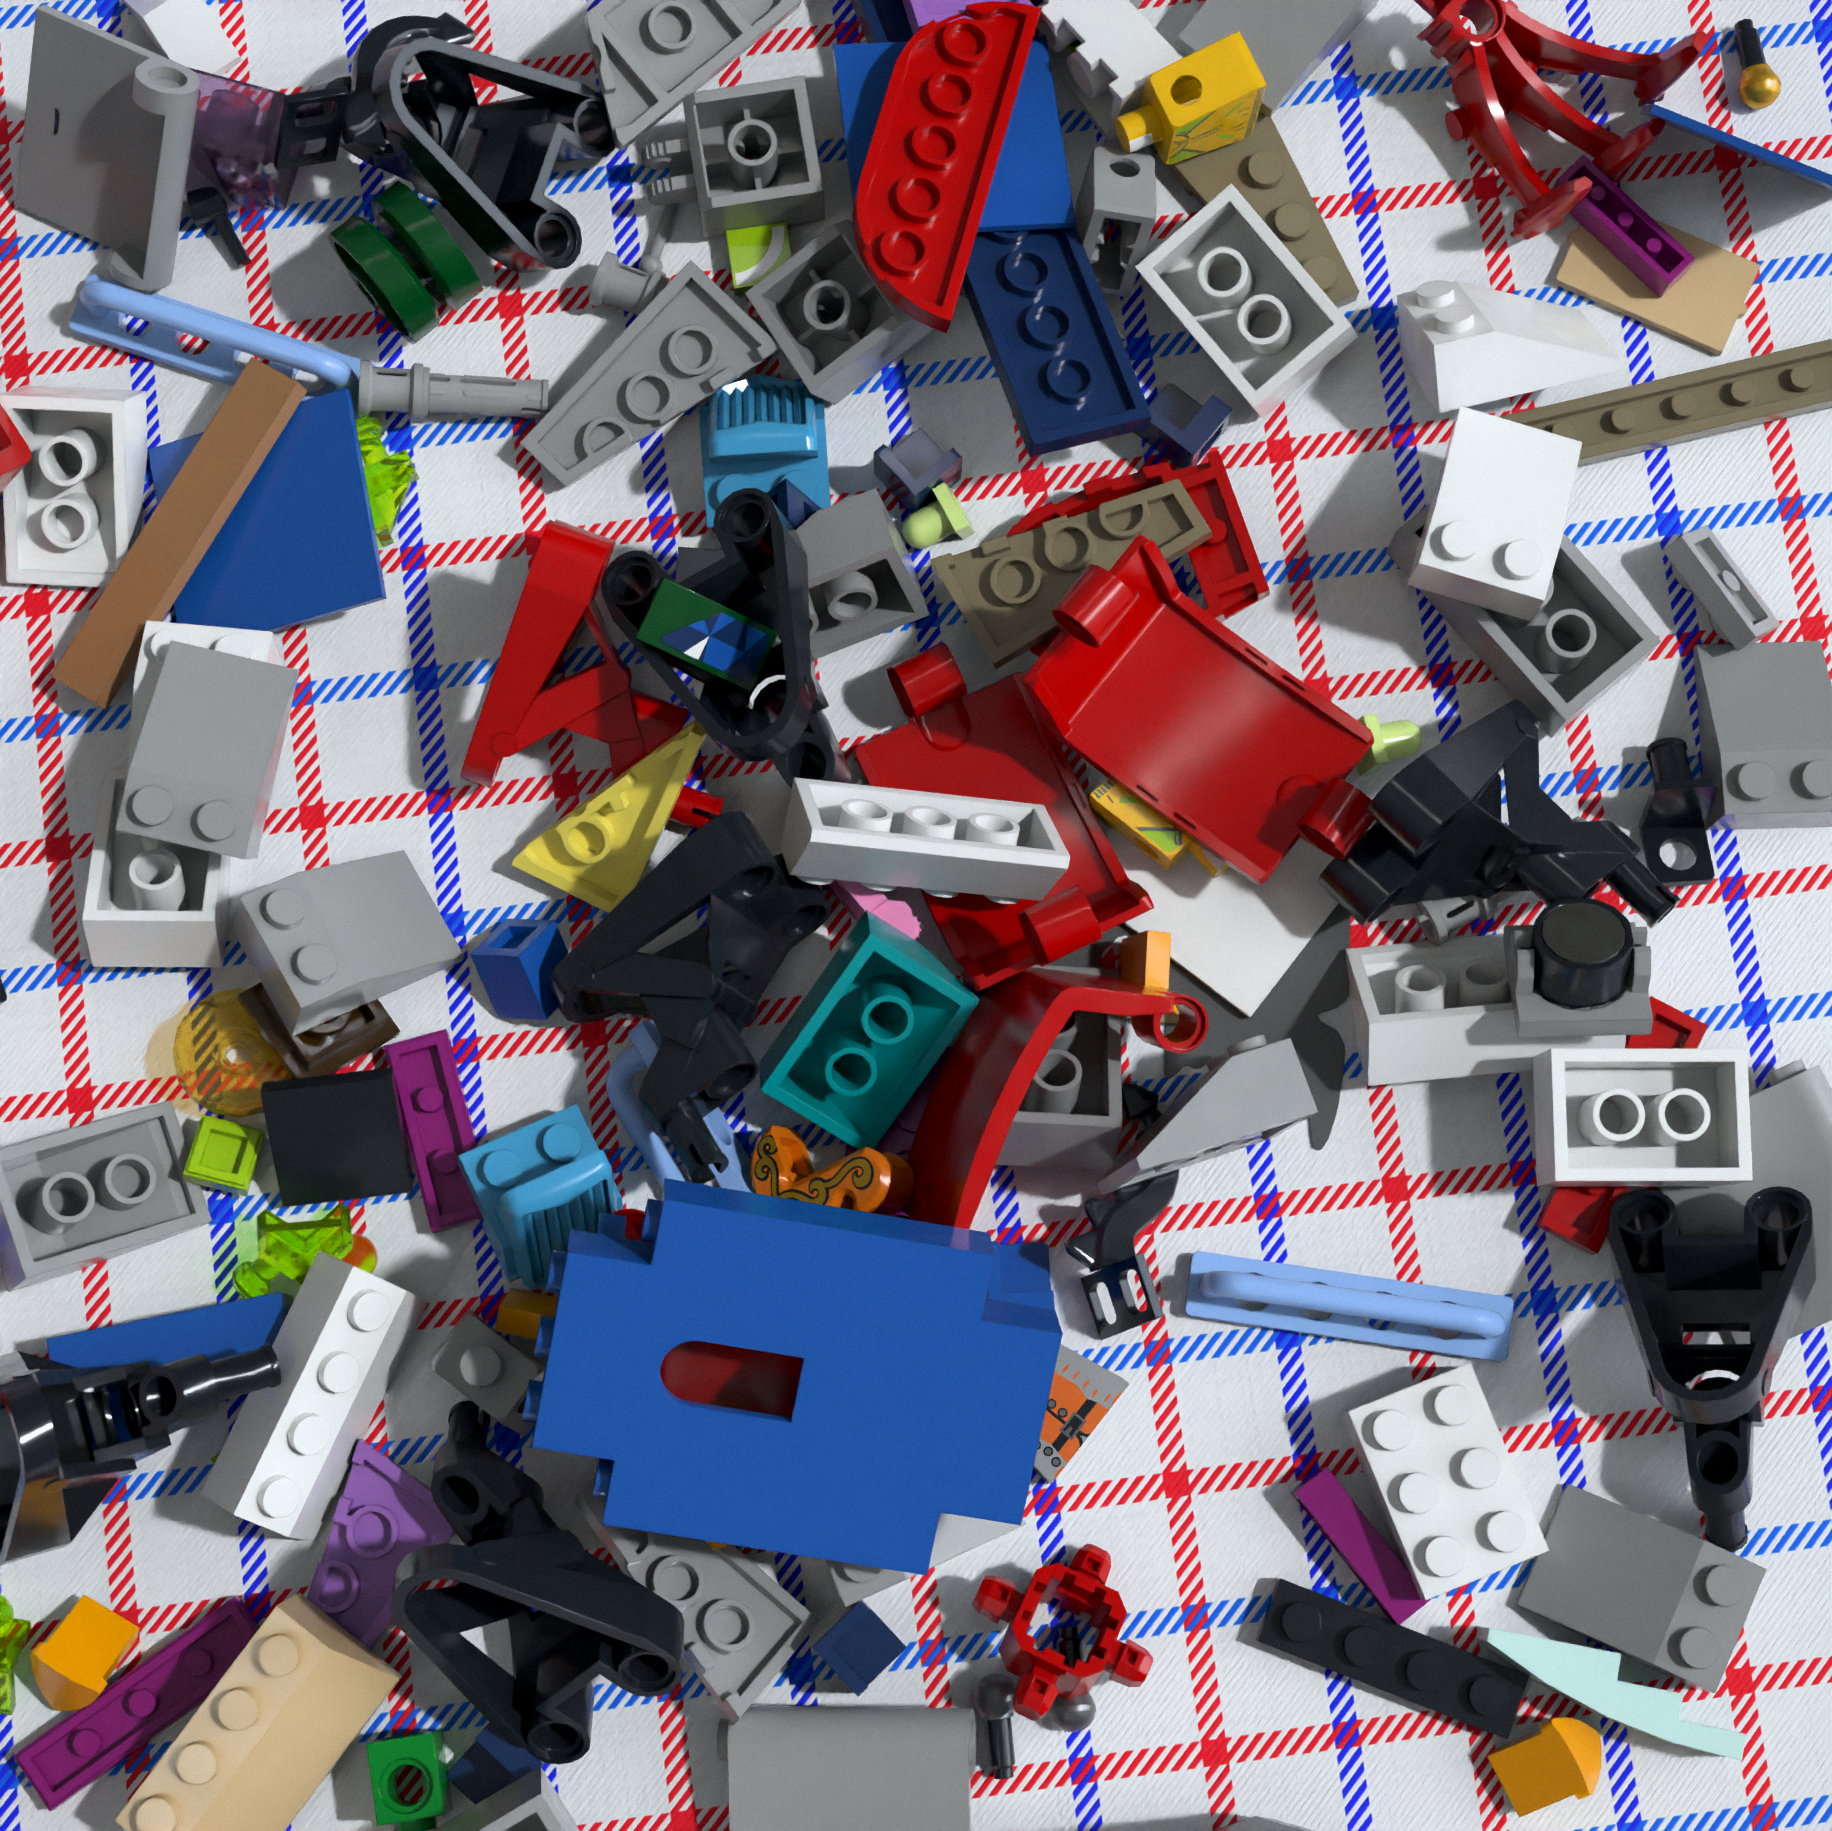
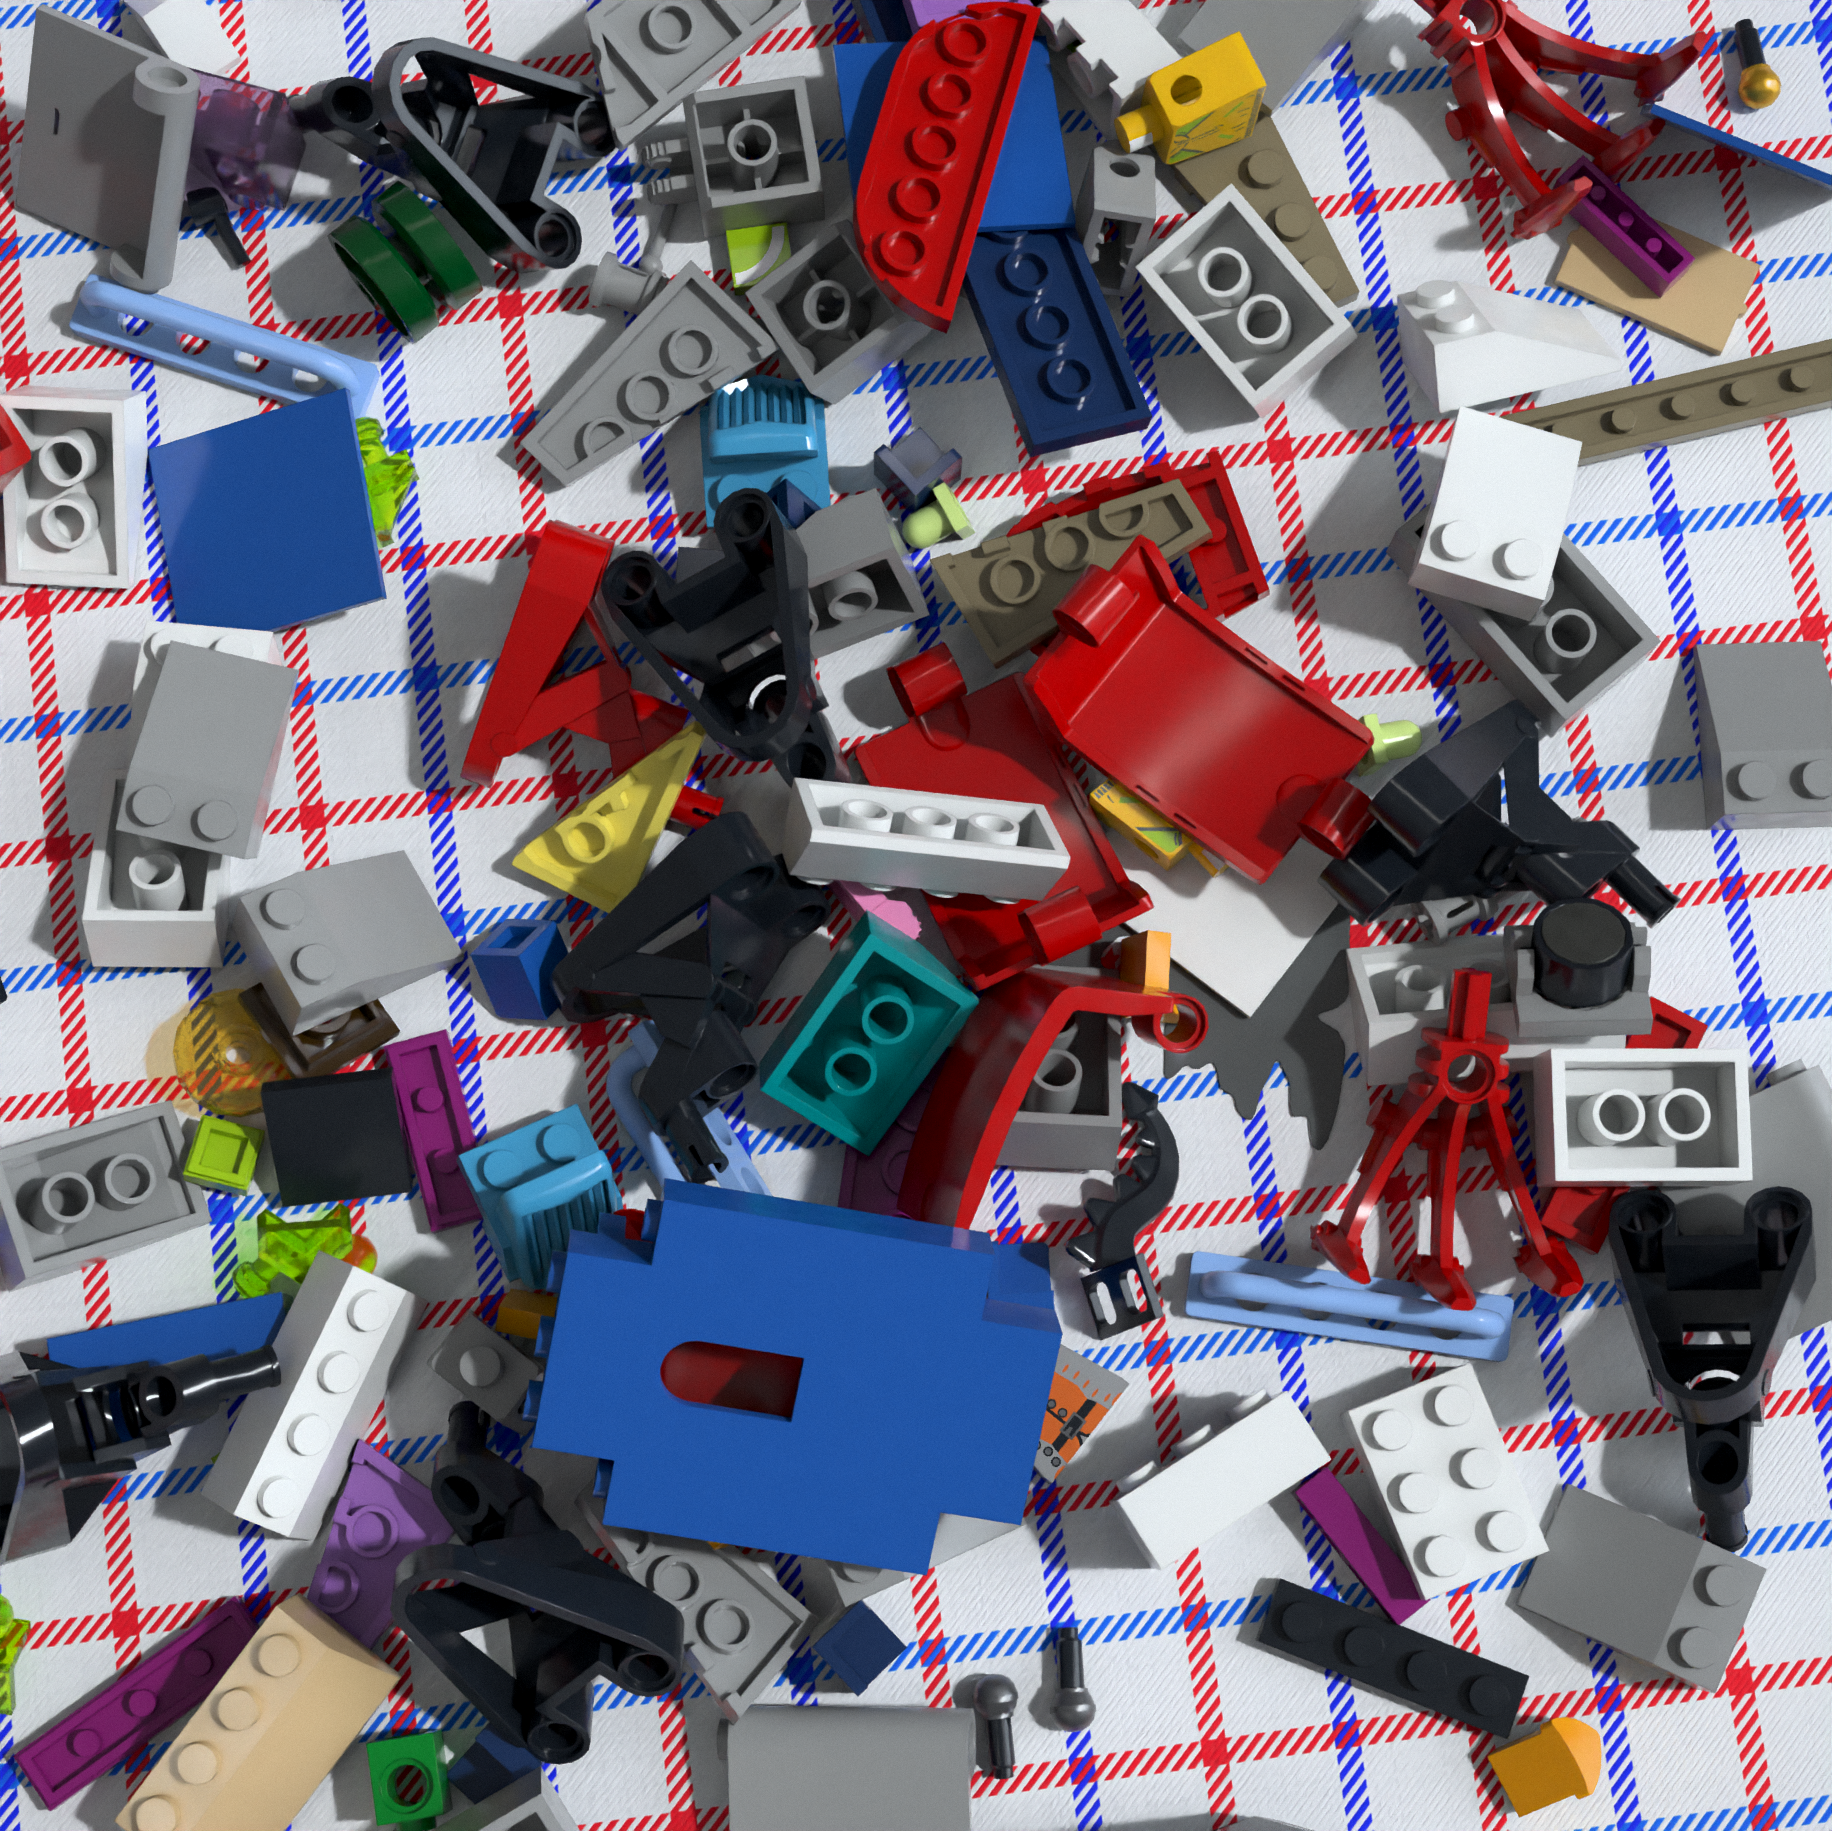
light orange tile [30,1595,140,1711] -> none
medium nougat tile [50,357,308,710] -> none
black piece [273,12,475,171] -> none
light grey pin [358,360,549,420] -> none
slope [634,577,778,692] -> none
orange animal [750,1125,914,1216] -> none
red piece [972,1544,1154,1721] -> none
light grey slope [1097,1035,1318,1195] -> none
dark blue panel [1134,383,1233,469] -> none
light aqua slope [1476,1626,1746,1761] -> none
black bracket [1639,737,1718,887] -> none
light grey plate [1663,525,1781,652] -> none
none -> white brick [1109,1388,1332,1570]
none -> red piece [1310,967,1584,1311]

